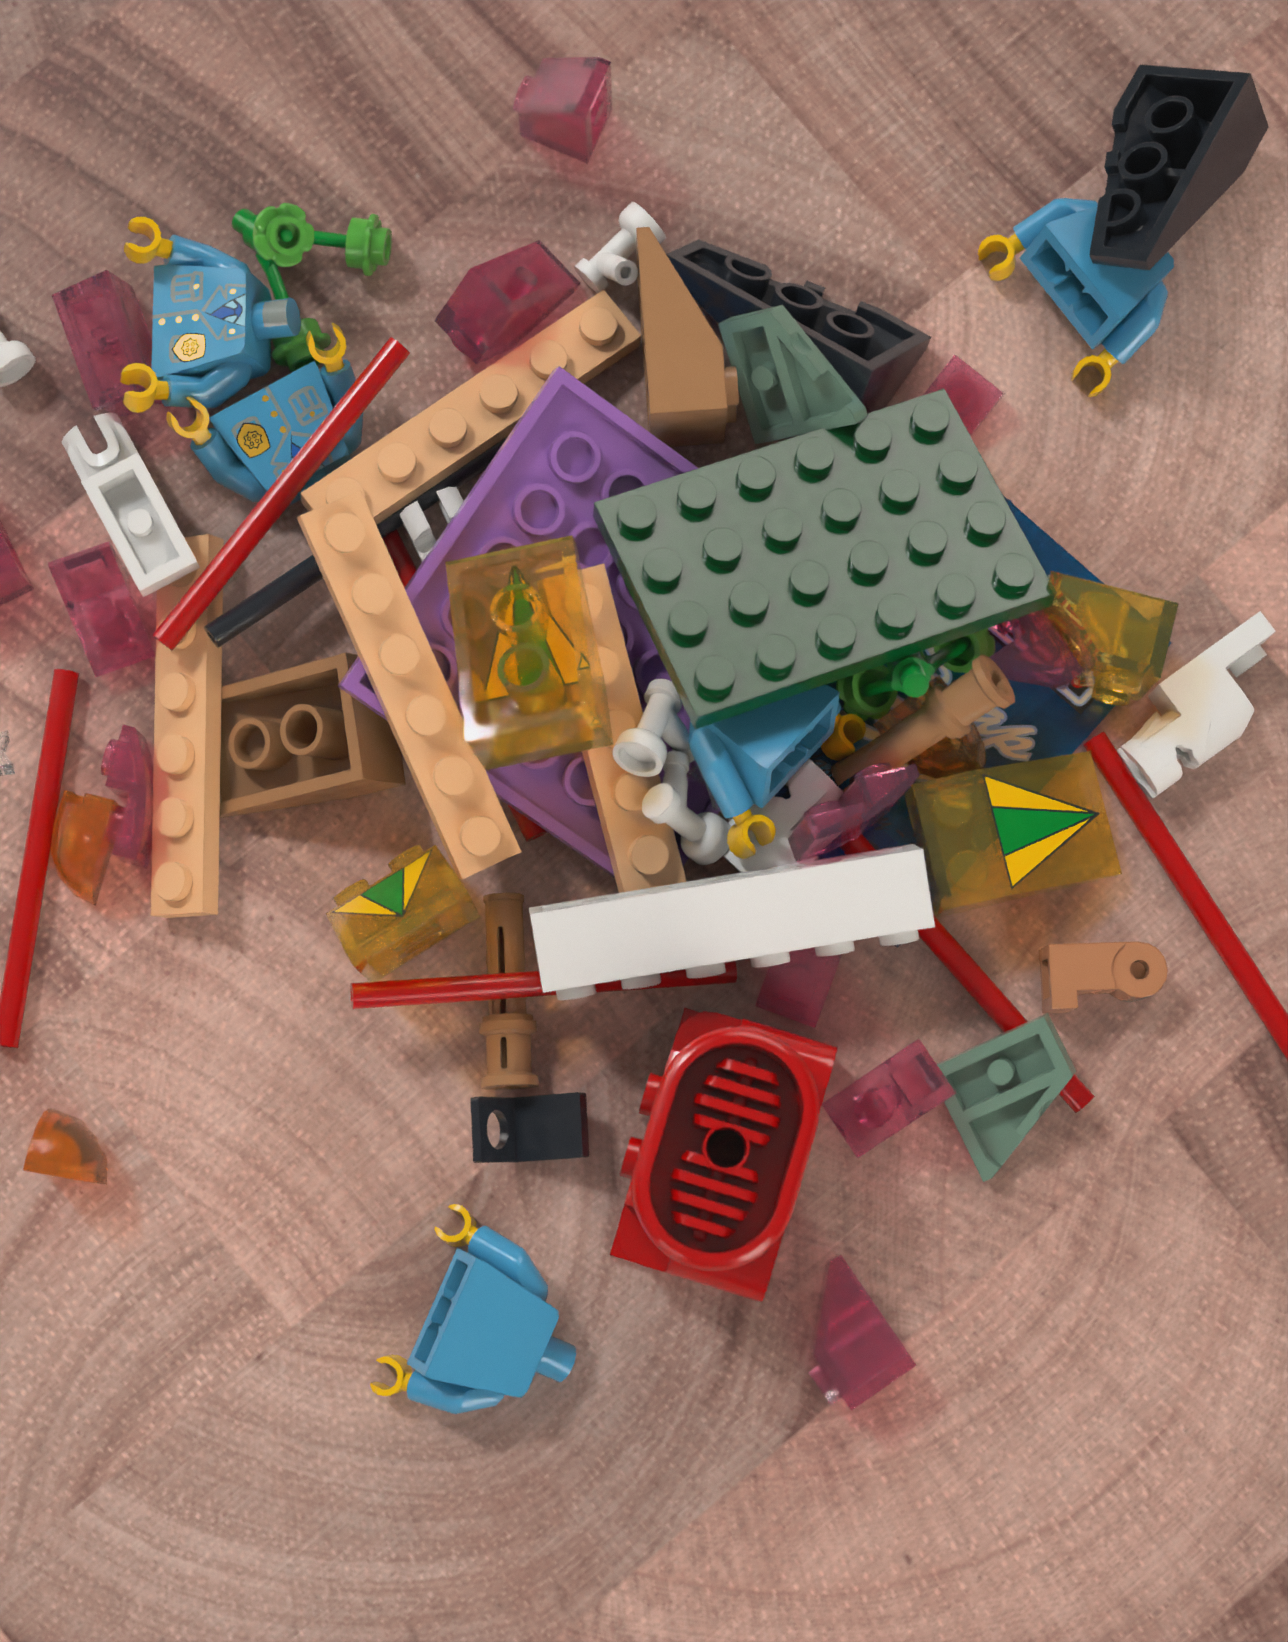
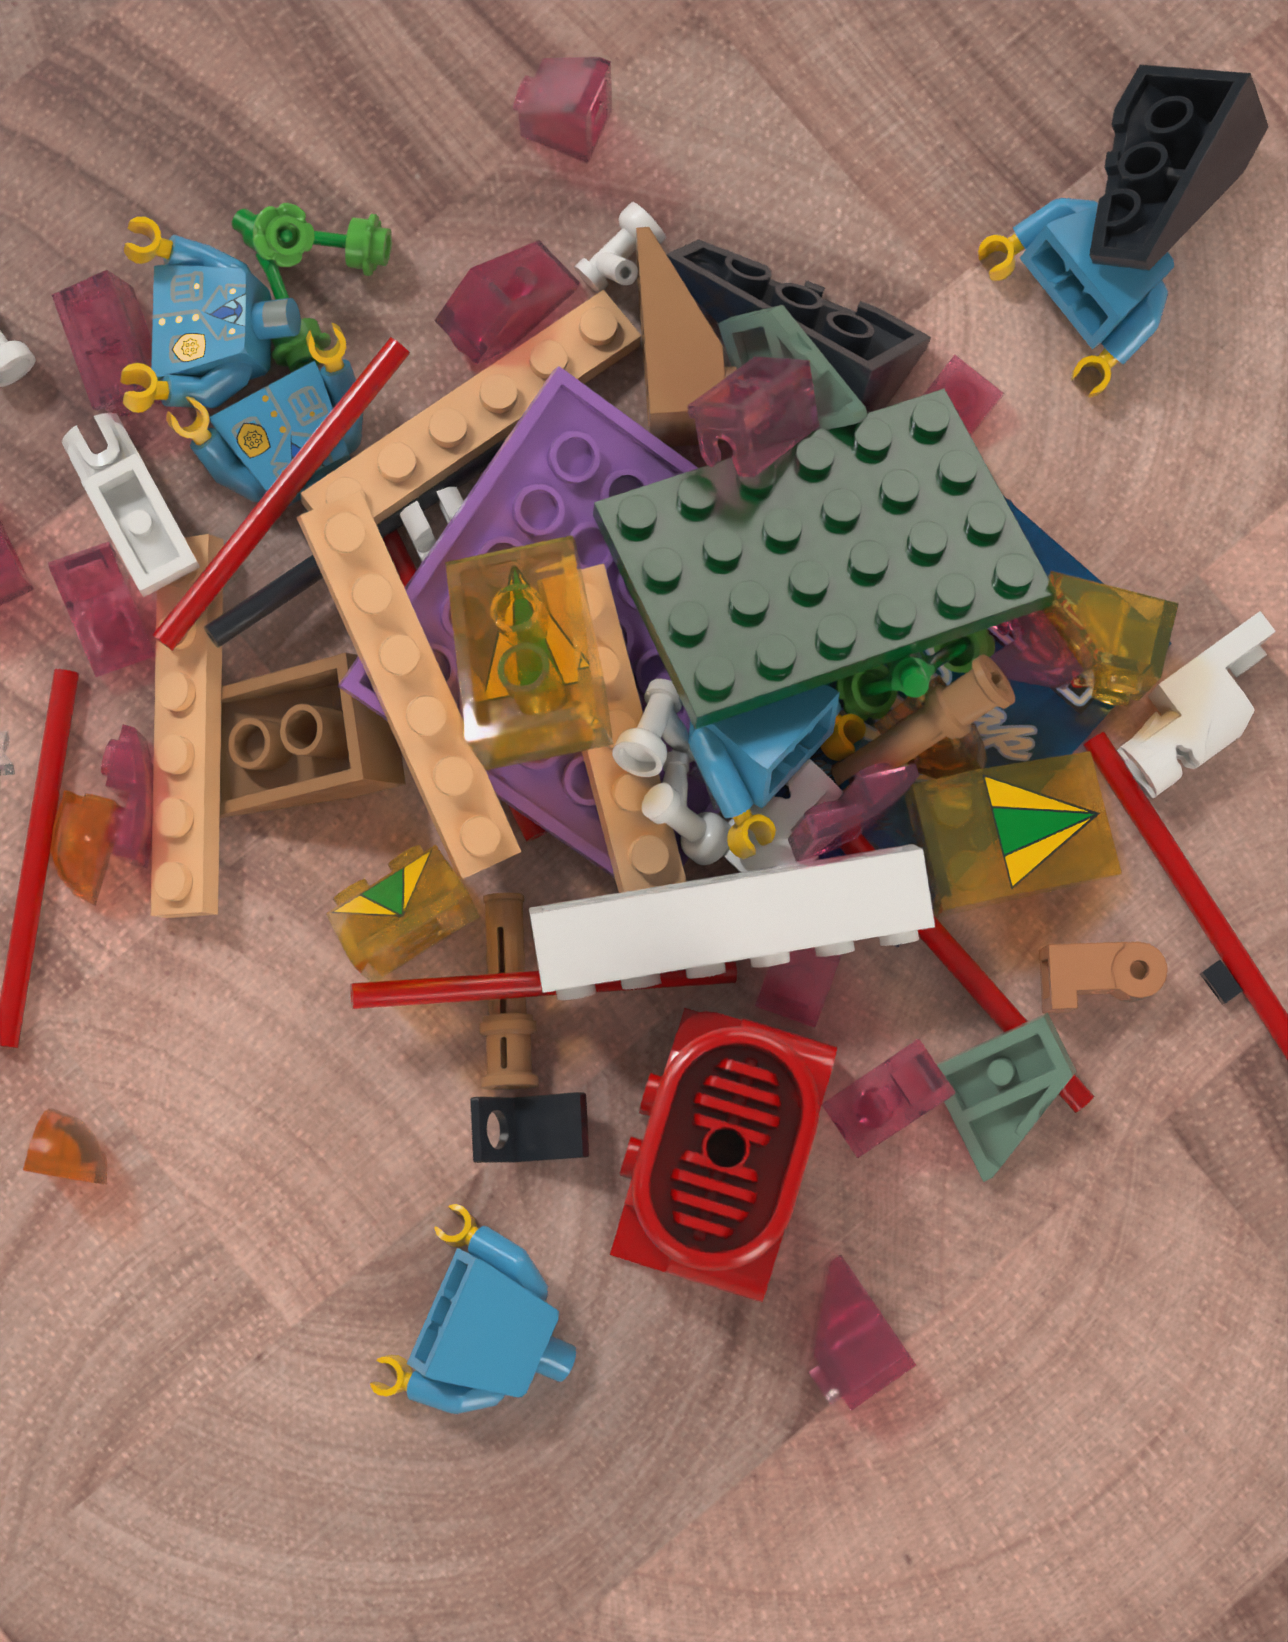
none -> clear pink hinge [687,357,819,478]
none -> black piece [1200,960,1243,1005]

